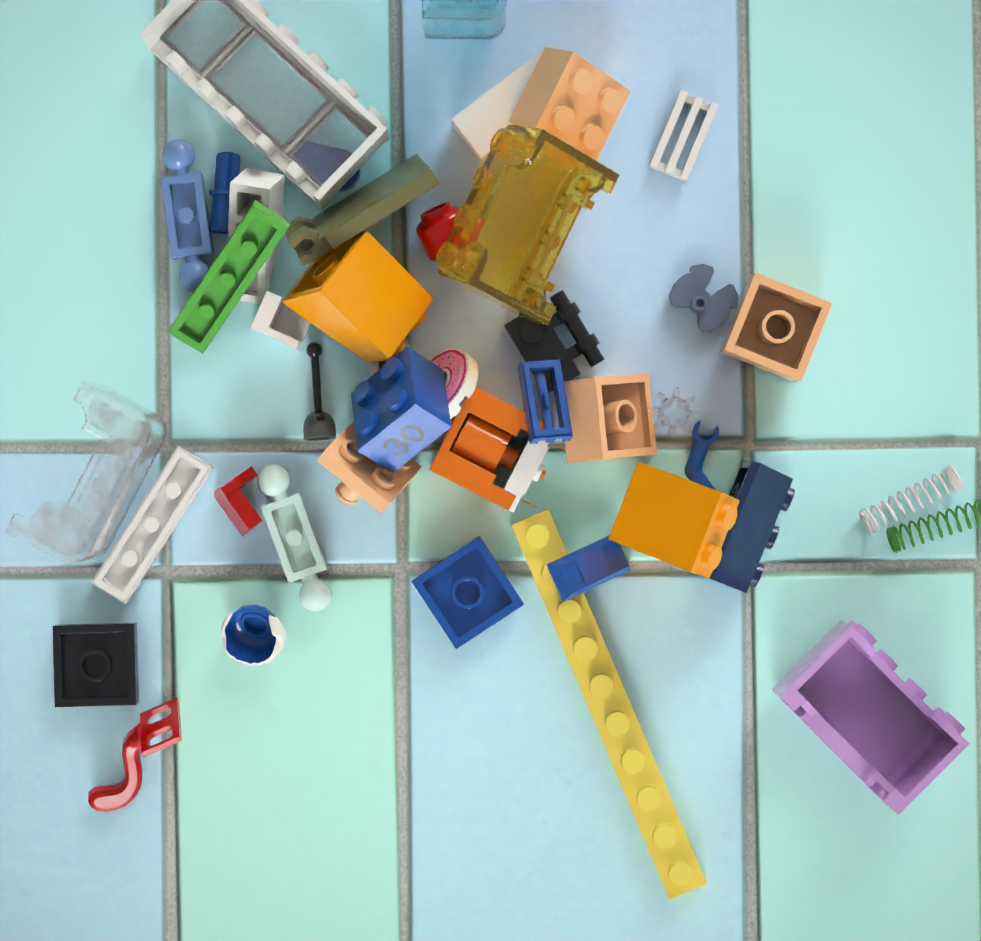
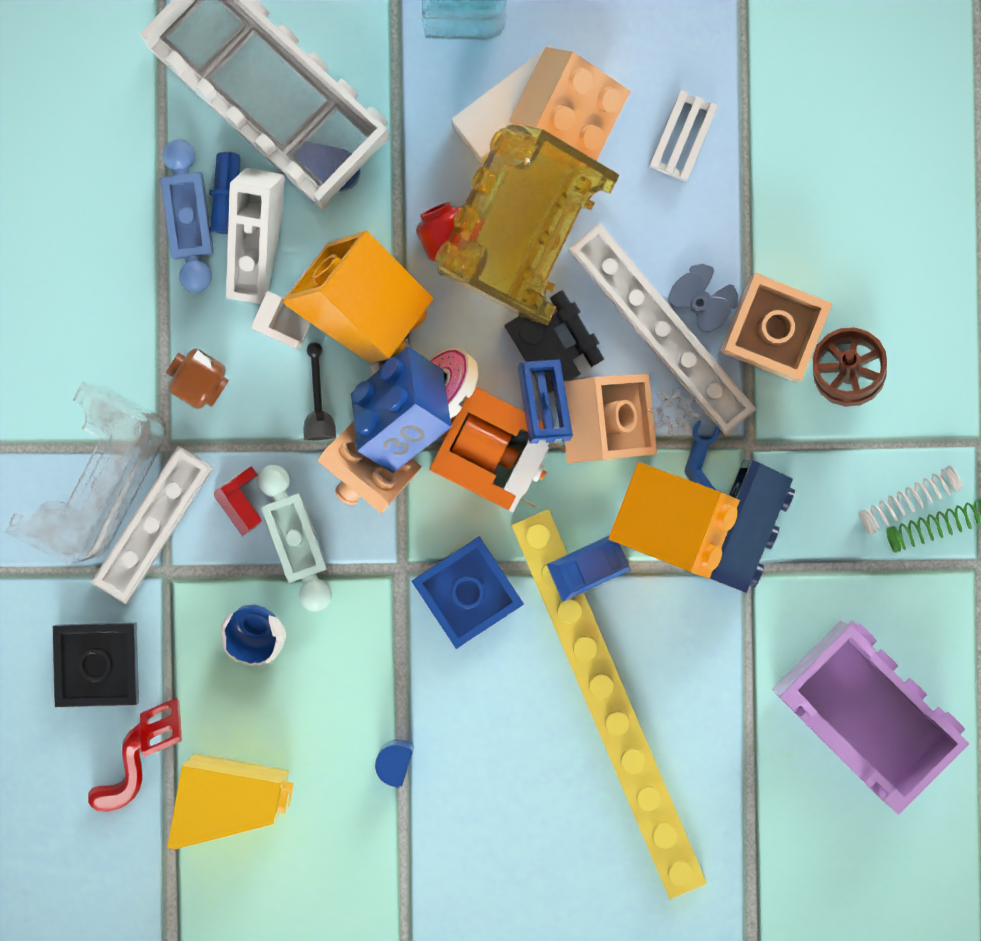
bright green plate [168,200,290,354] -> none
olive tile [285,154,440,265] -> none
none -> dark orange head [165,348,229,409]
none -> yellow slope [167,753,294,850]
none -> blue brick [375,740,414,788]
none -> white tile [568,222,756,435]
none -> copper wheel [813,327,887,407]

